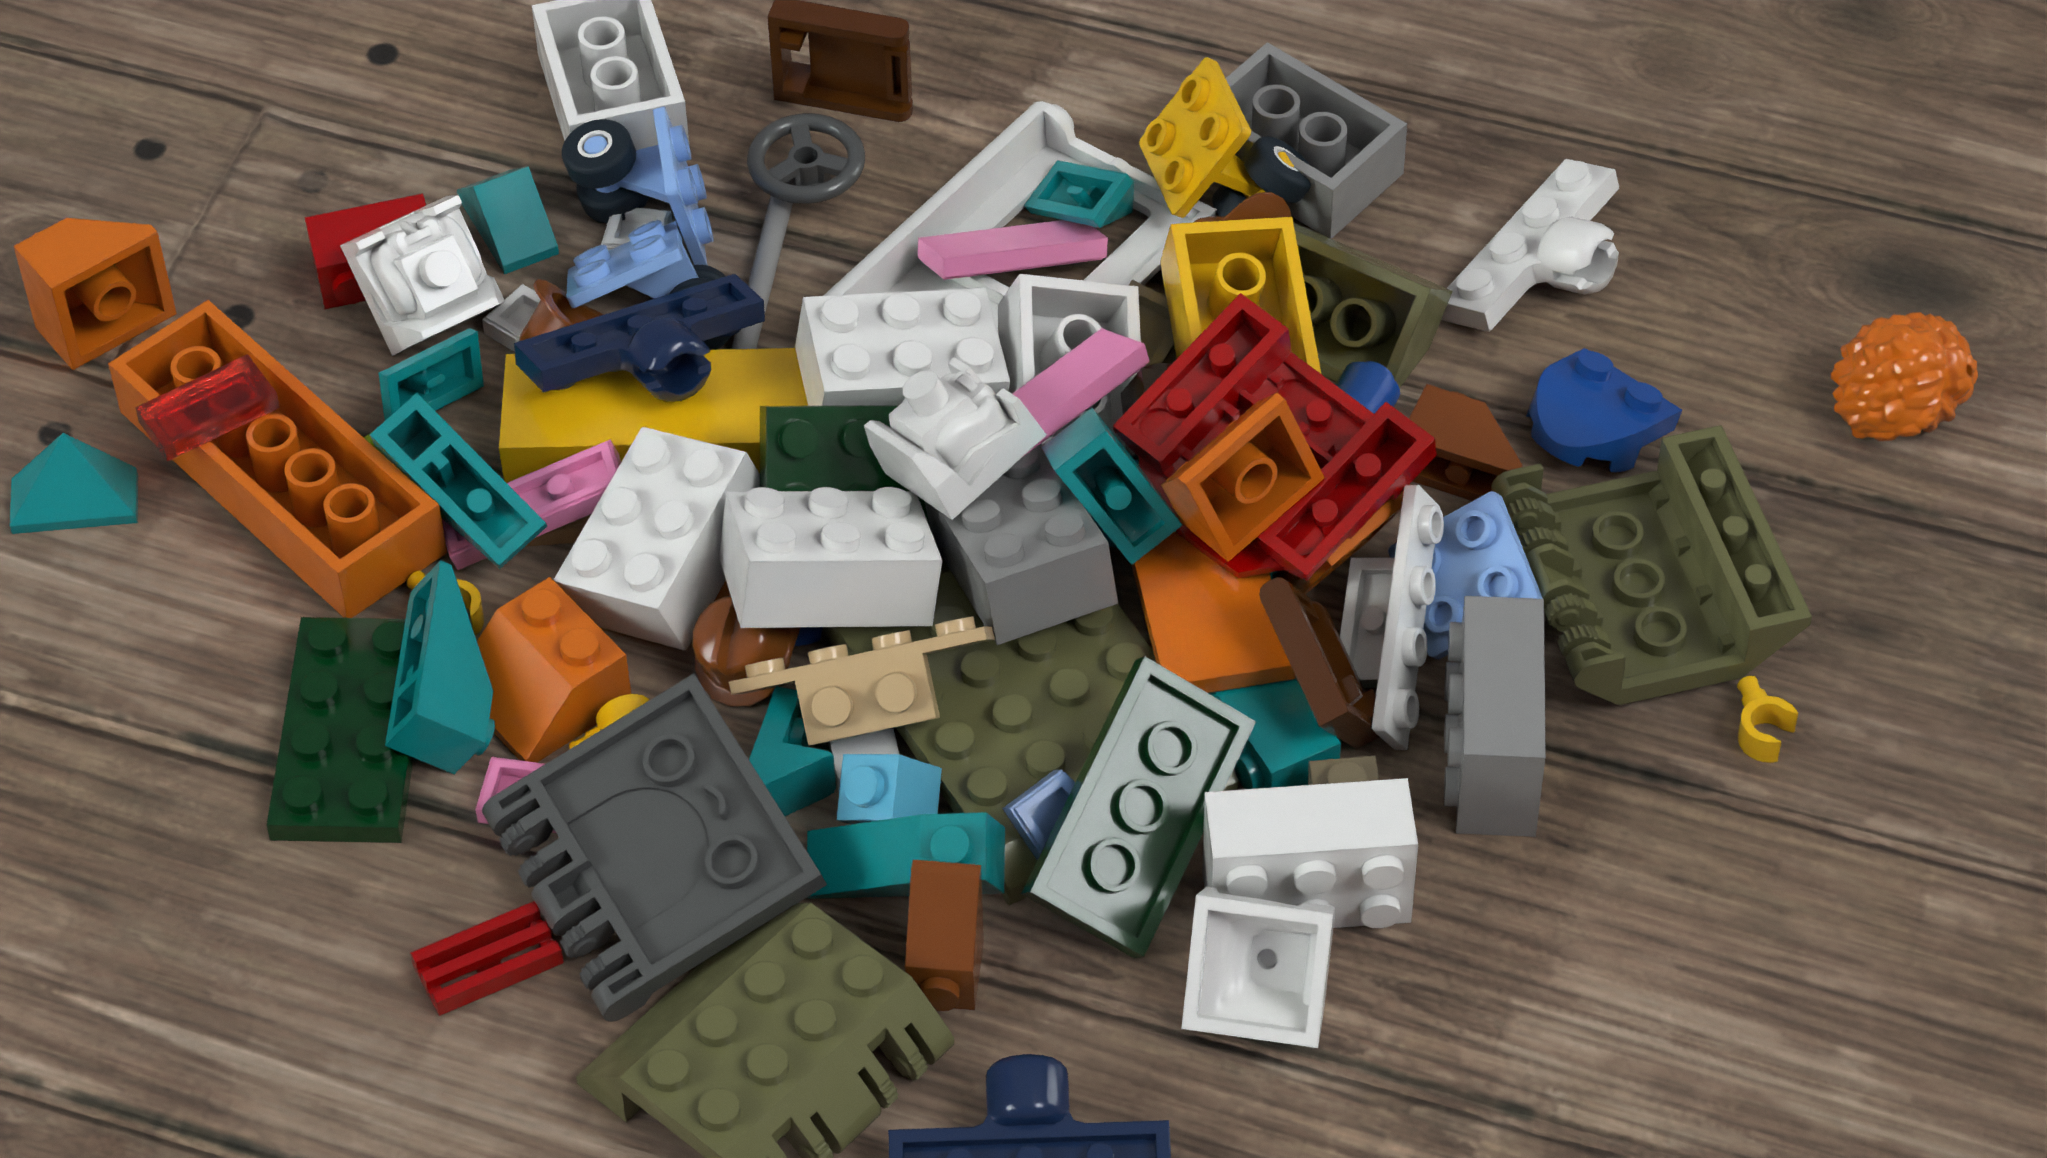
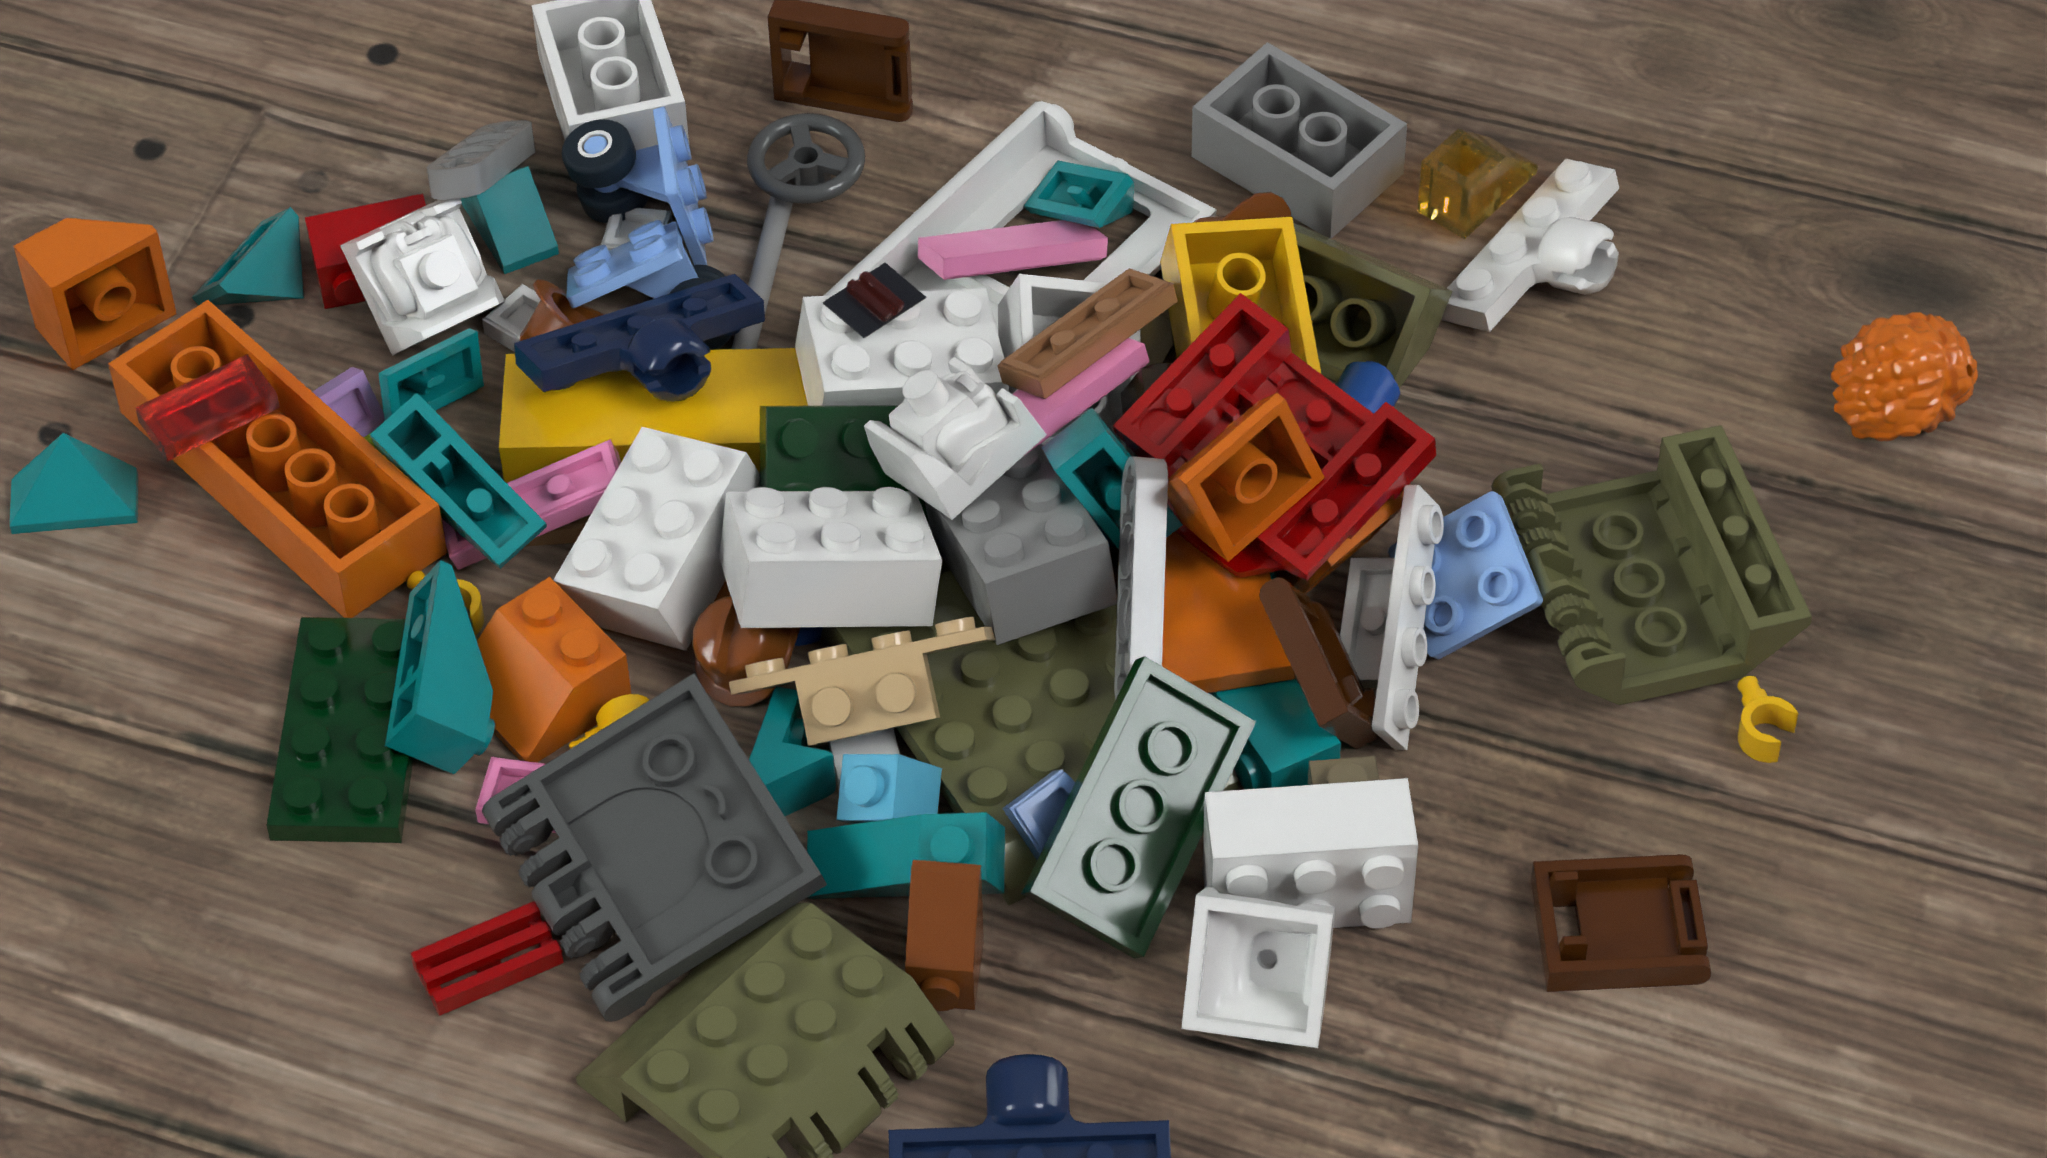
yellow plate [1139,57,1311,218] -> none
dark orange slope [1409,384,1523,501] -> none
light grey brick [1444,596,1546,837] -> none
blue slope [1526,348,1682,472] -> none
none -> teal slope [191,207,304,305]
none -> lavender tile [312,367,384,437]
none -> light grey beam [427,120,535,200]
none -> black piece [822,262,927,338]
none -> medium nougat tile [997,268,1178,399]
none -> beam [1114,456,1168,700]
none -> clear yellow slope [1417,129,1538,239]
none -> reddish brown container [1531,854,1711,992]

